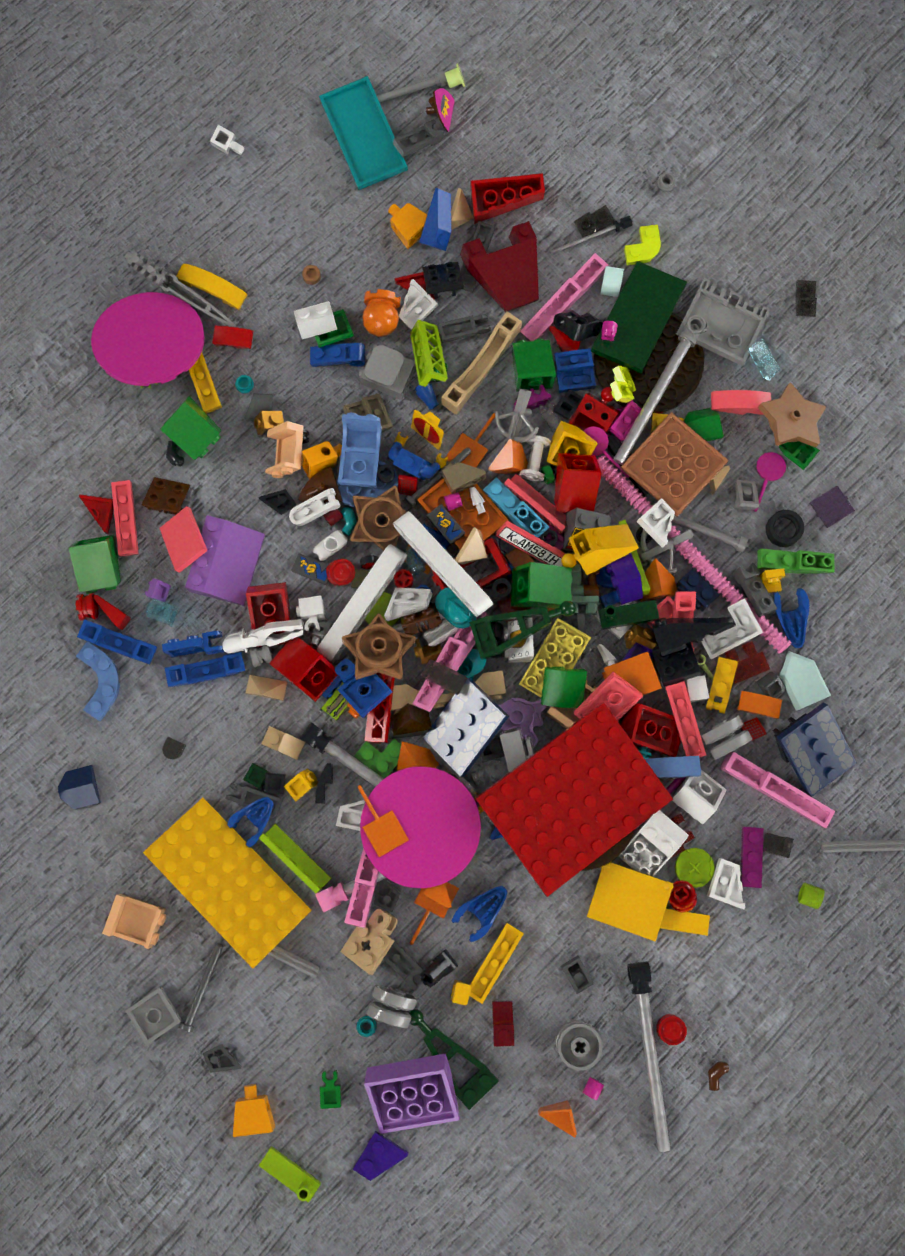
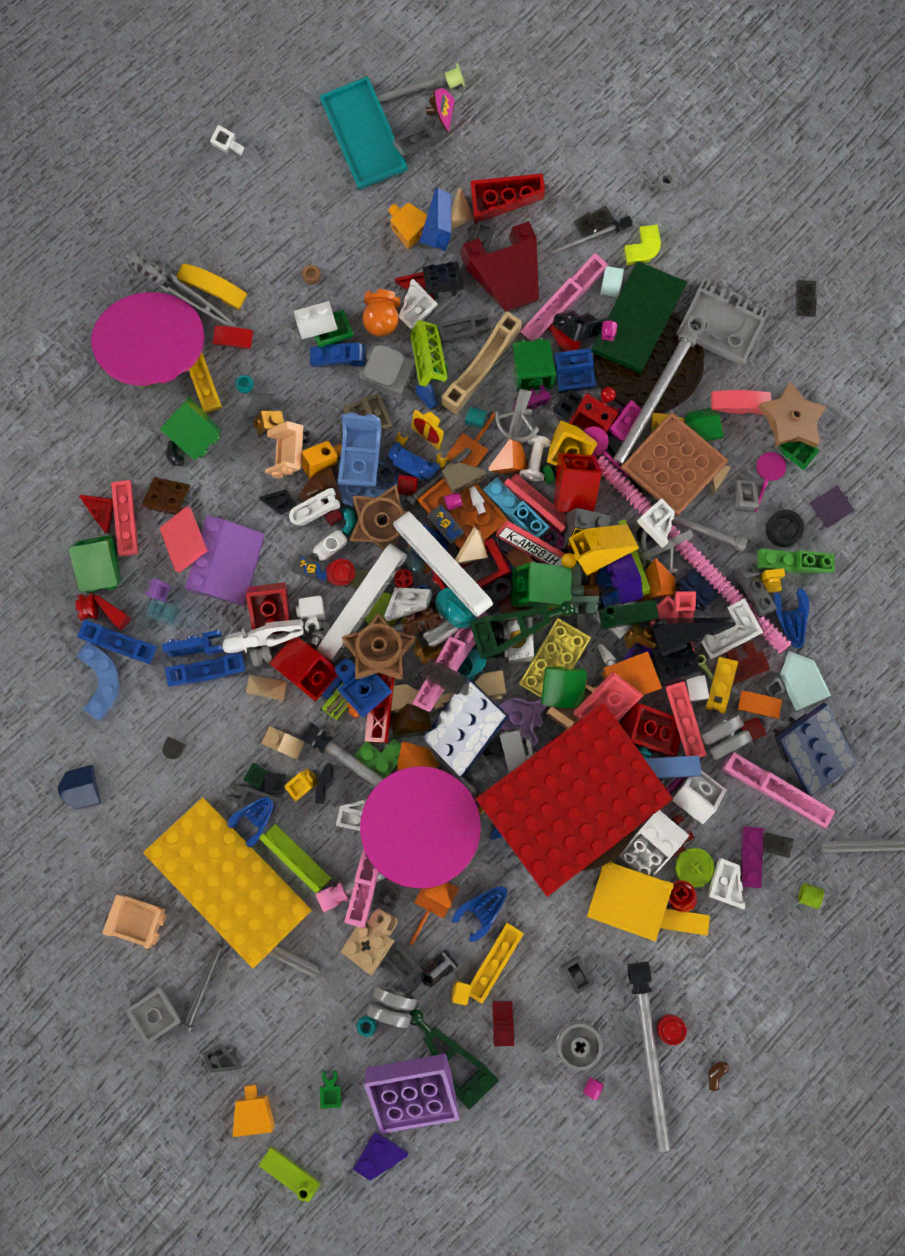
orange piece [358,785,409,857] -> none
black tile [360,555,379,569] -> none
orange slope [538,1100,577,1138] -> none
neon yellow plate [610,366,636,403] -> none
clear light blue plate [748,339,780,381] -> none
none -> teal slope [465,407,487,429]

